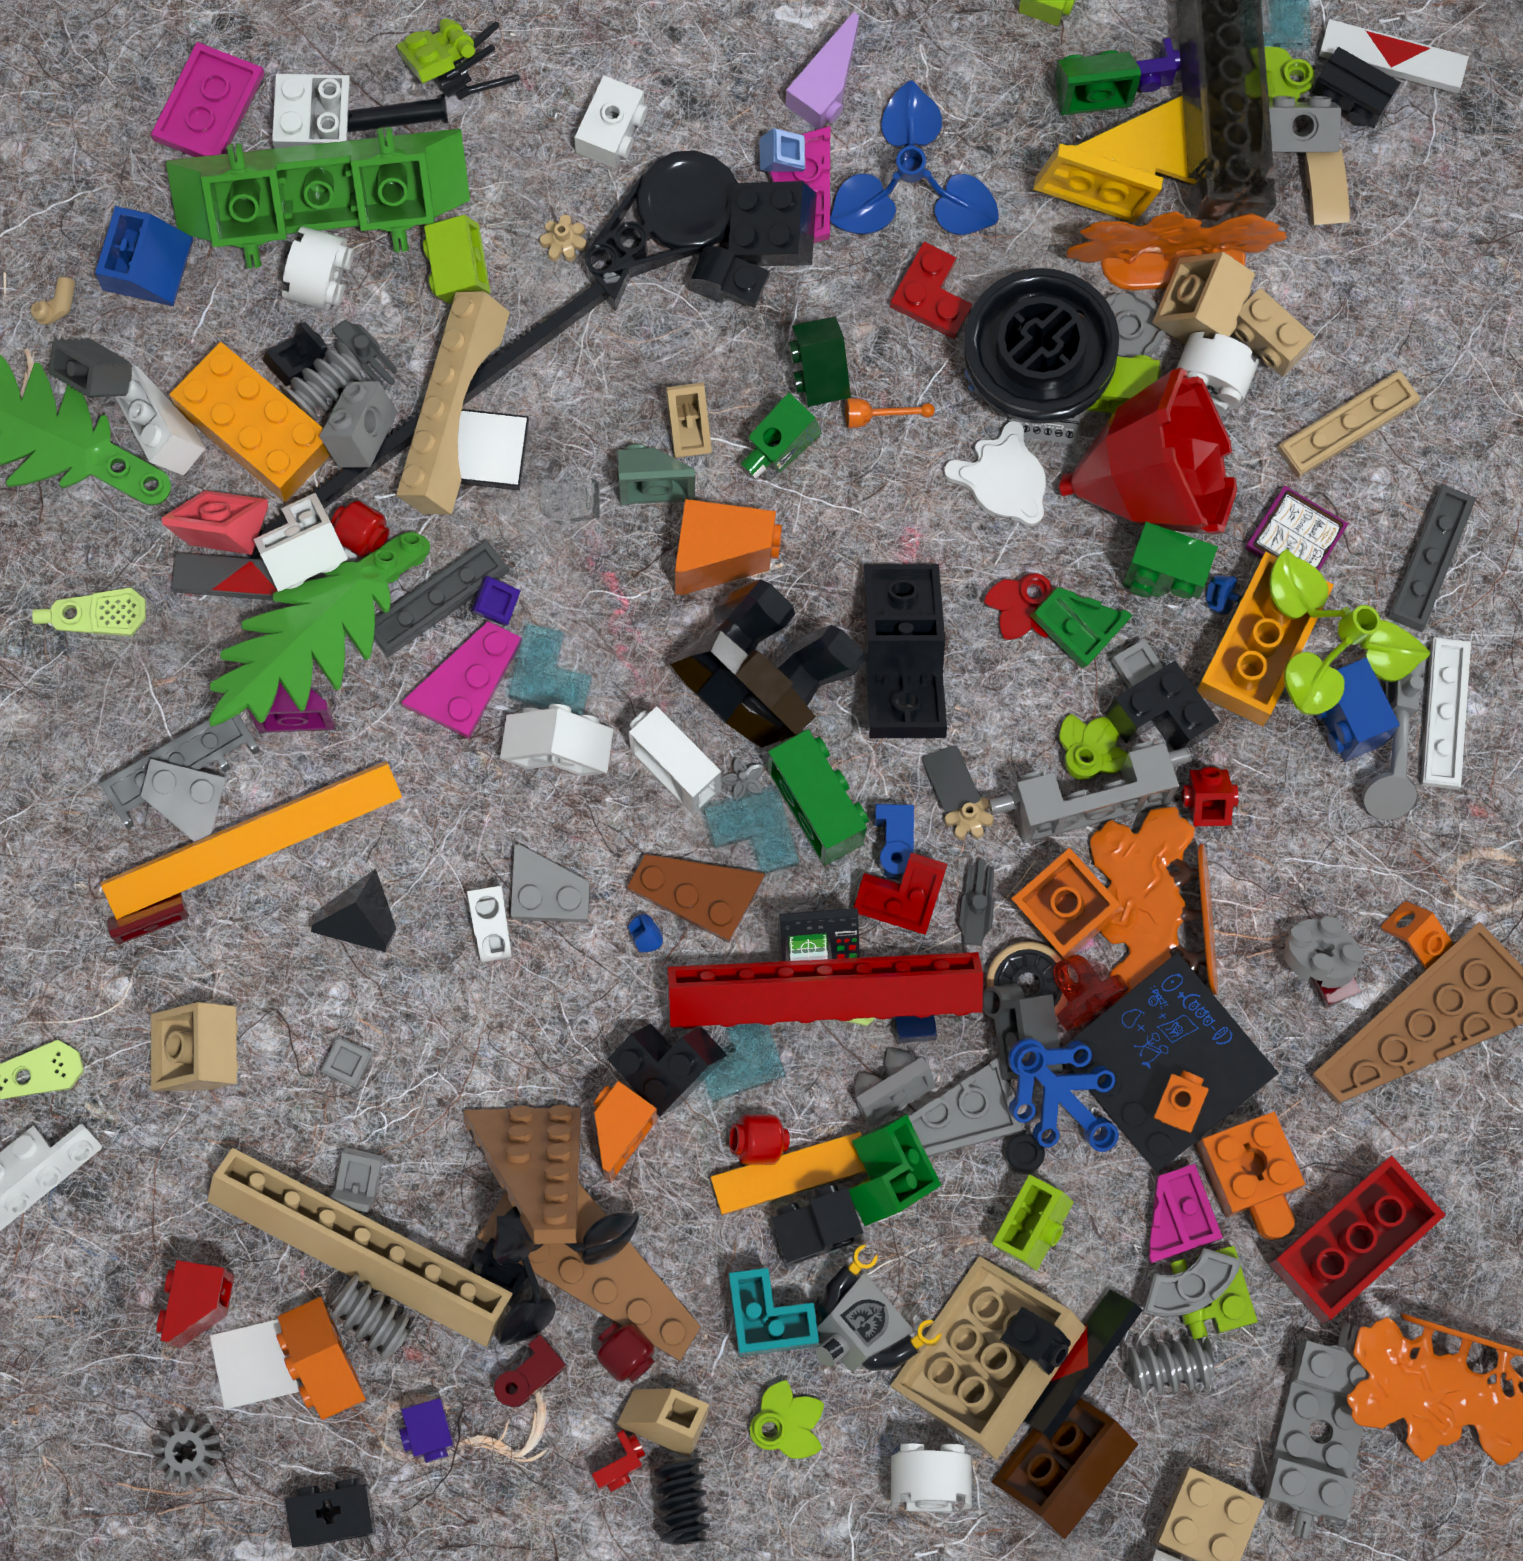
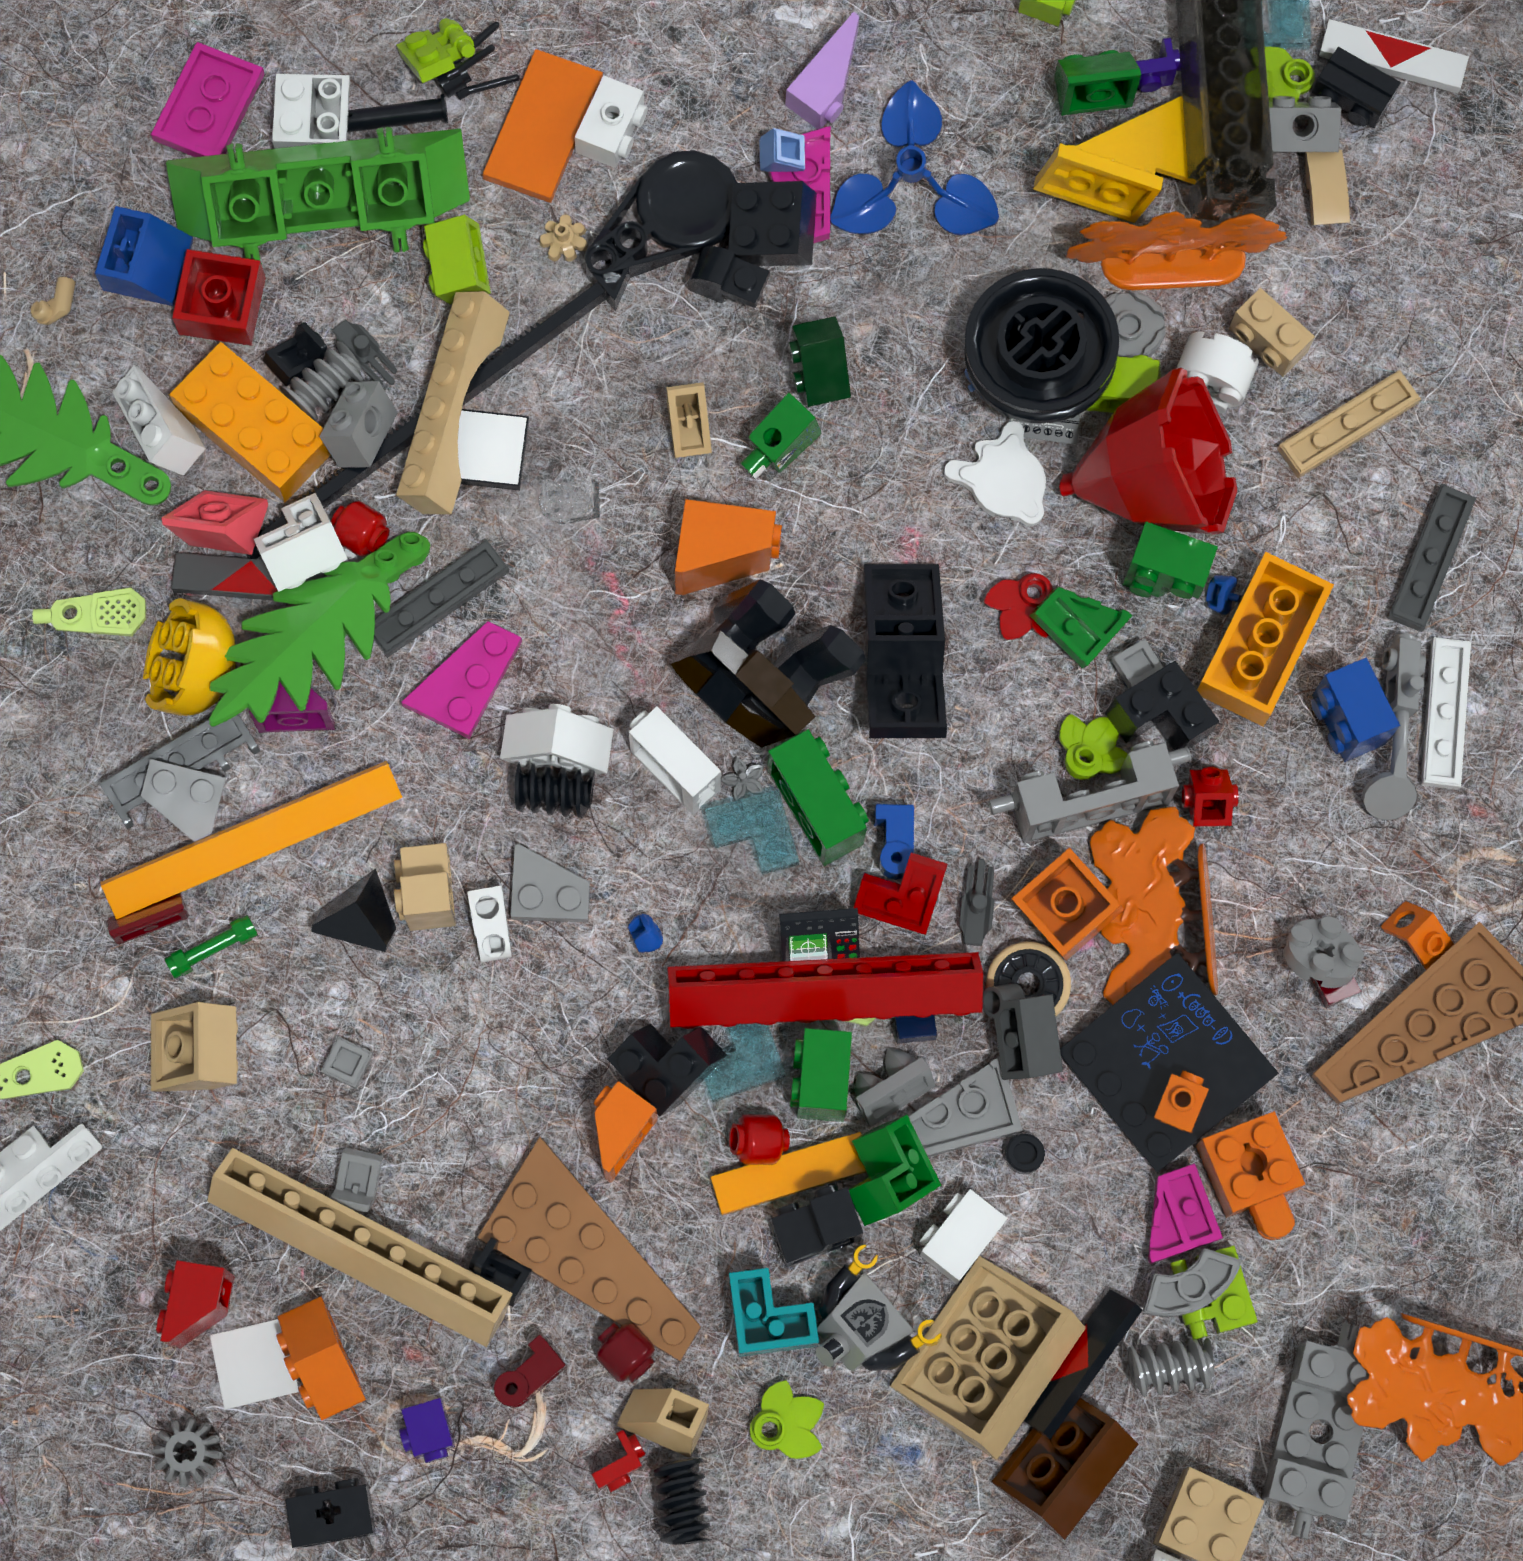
dark grey brick [49,338,132,398] -> none
white brick [282,226,354,311] -> none
light grey piece [328,1273,417,1361] -> none
medium nougat wing [463,1105,581,1244] -> none
dark purple tile [470,576,521,626] -> none
black plant [493,1206,639,1346] -> none
clear light blue plate [509,624,592,715] -> none
sand green slope [618,444,695,505] -> none
dark orange wing [627,854,765,943] -> none
orange hinge [845,398,935,428] -> none
red plate [890,241,972,340] -> none
white brick [891,1443,972,1512] -> none
dark grey sticker [922,745,980,813] -> none
tan plant [944,797,994,840] -> none
lime brick [992,1174,1074,1271] -> none
black bracket [1000,1306,1071,1375] -> none
blue plant [1008,1038,1119,1152] -> none
clear red tile [1053,954,1129,1031] -> none
tan brick [1152,252,1256,344] -> none
tile [1245,485,1349,571] -> none
lime plant [1269,549,1431,715] -> none
red brick [1269,1155,1446,1324] -> none
none -> yellow cylinder [143,598,235,716]
none -> green bar [164,915,258,979]
none -> red brick [172,249,266,346]
none -> tan brick [394,843,456,931]
none -> orange tile [482,49,603,203]
none -> black piece [513,762,595,819]
none -> green brick [790,1028,852,1122]
none -> white brick [919,1189,1008,1285]

